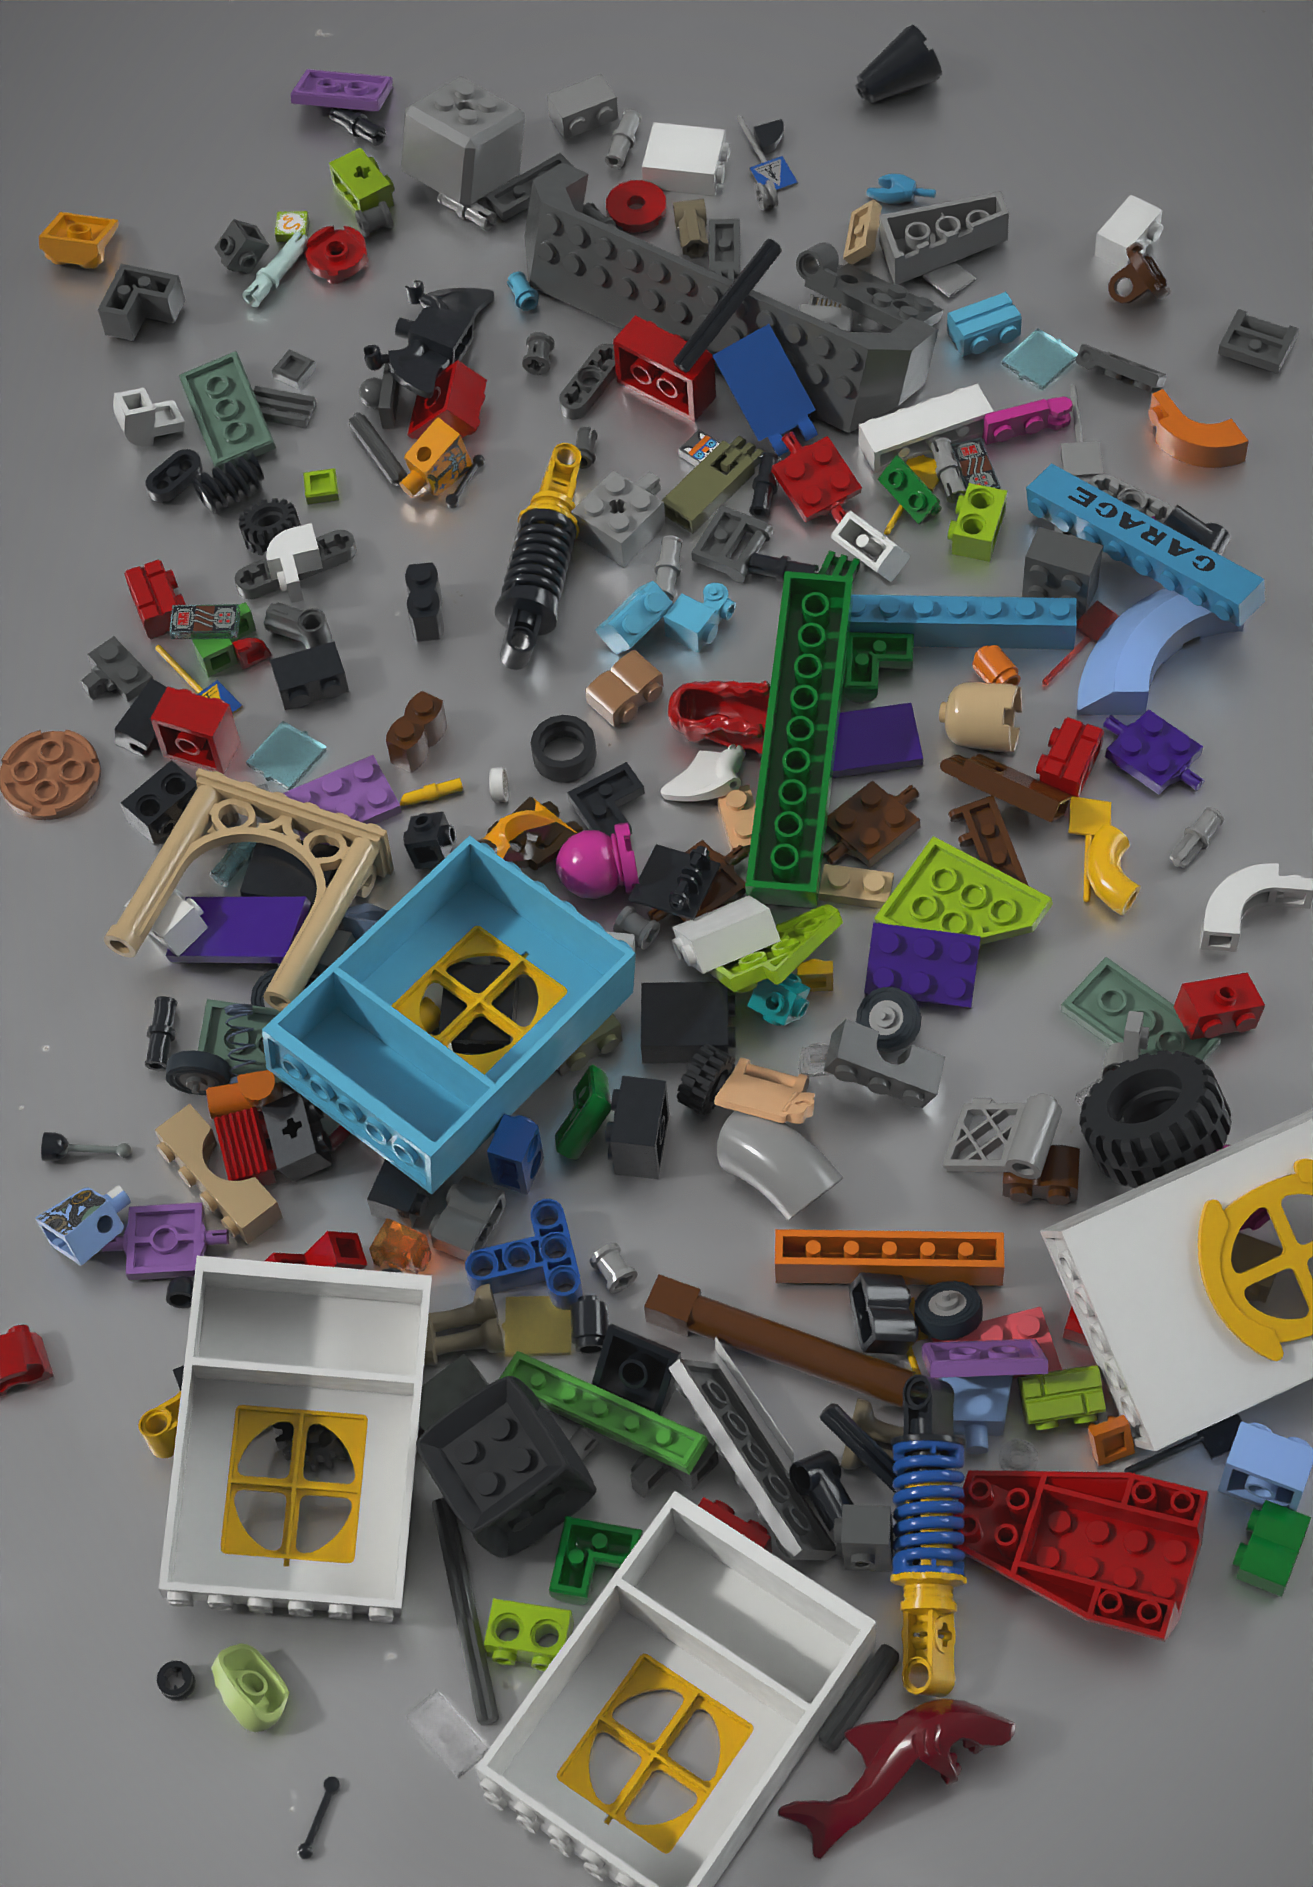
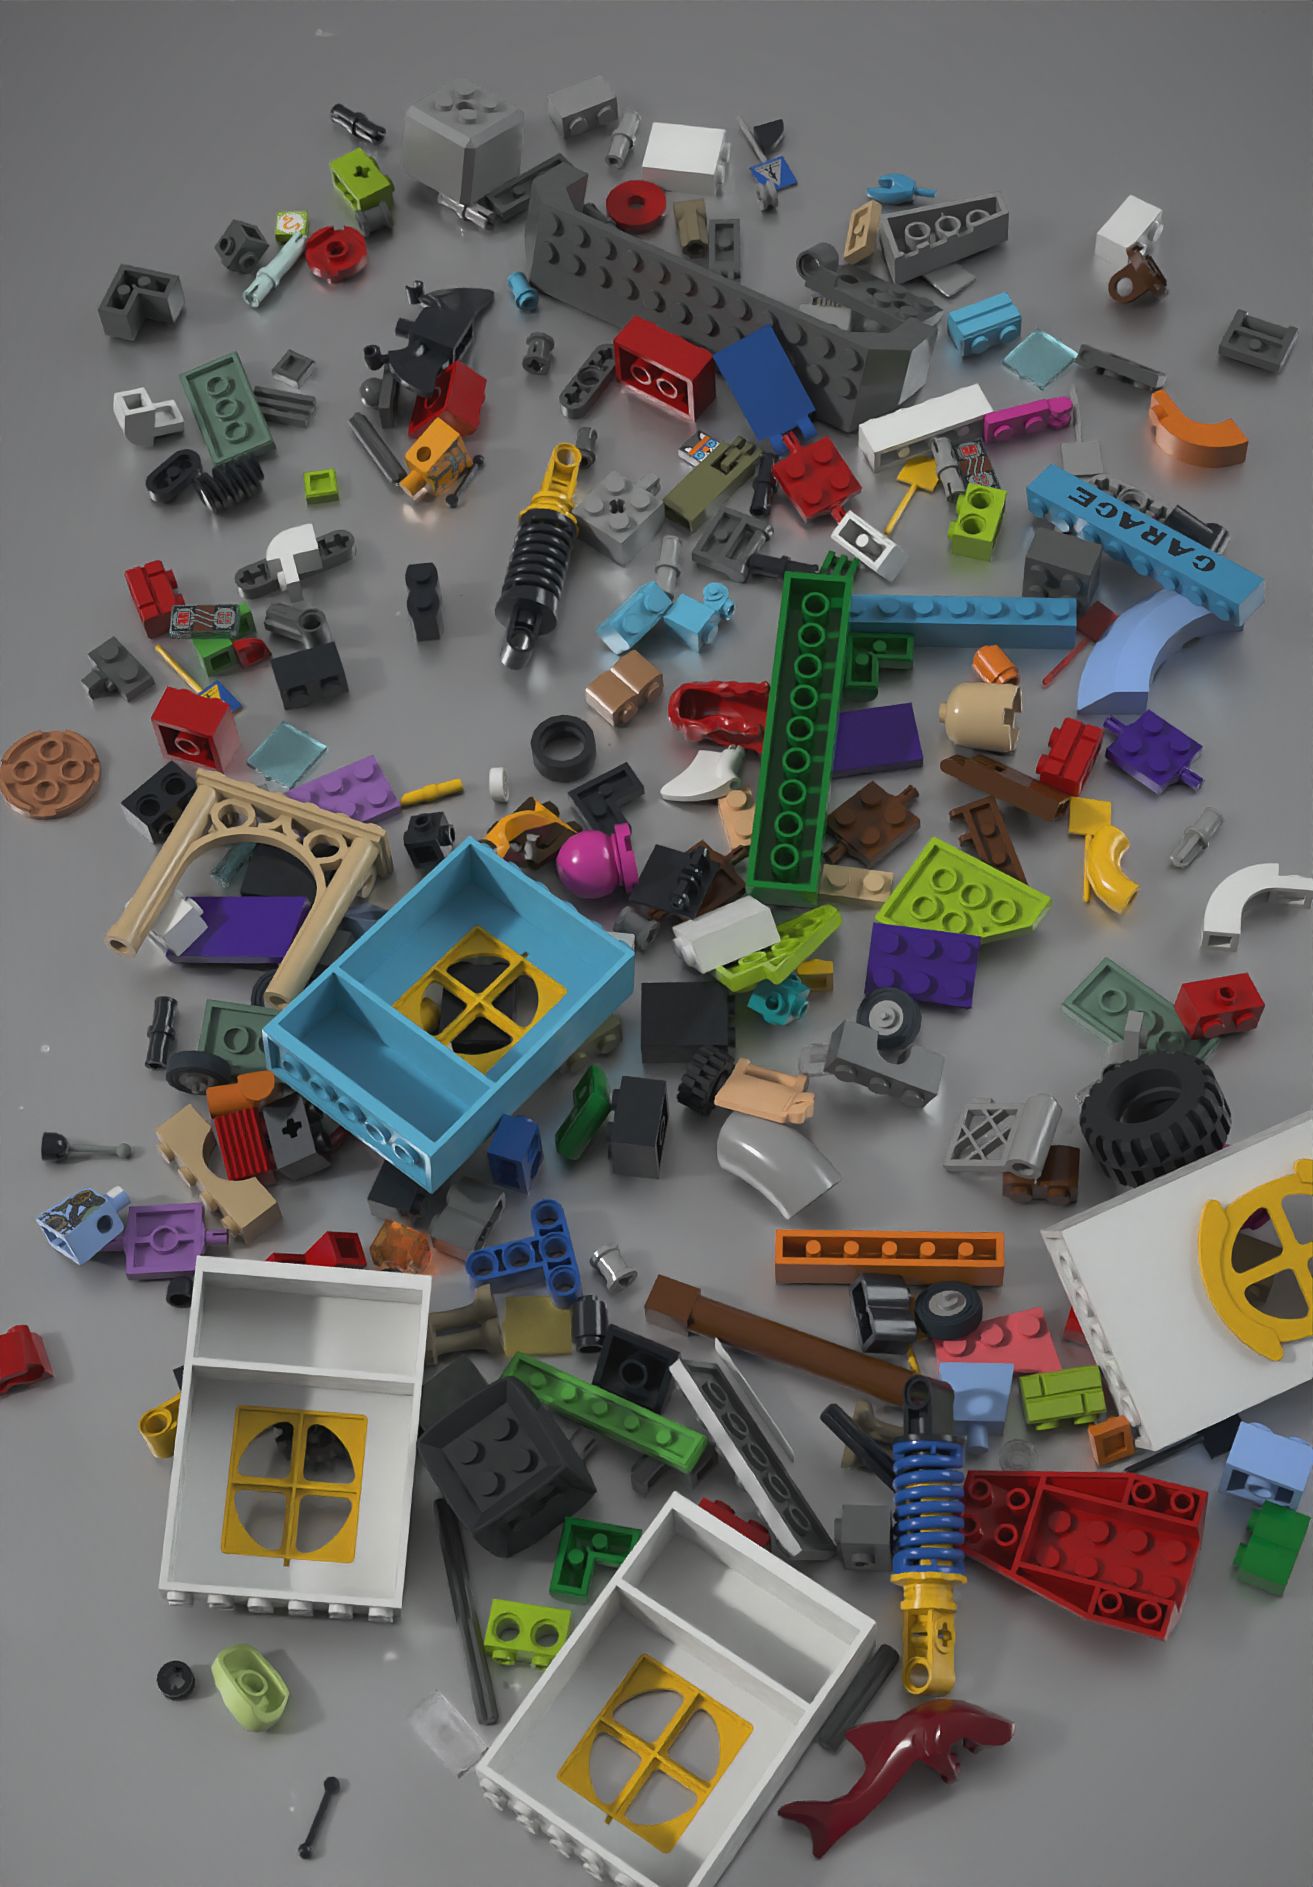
light orange slope [39,212,119,269] -> none
black hinge [115,678,167,756] -> none
sand blue piece [224,1004,257,1084] -> none
black tyre [238,498,301,555] -> none
medium lavender tile [291,69,393,112] -> none
reddish brown brick [386,691,447,773] -> none
black axle [673,238,782,373] -> none
black piece [789,1450,854,1533] -> none
black cone [855,25,942,103] -> none
green hinge [878,455,942,524] -> none
medium lavender tile [922,1339,1048,1378] -> none

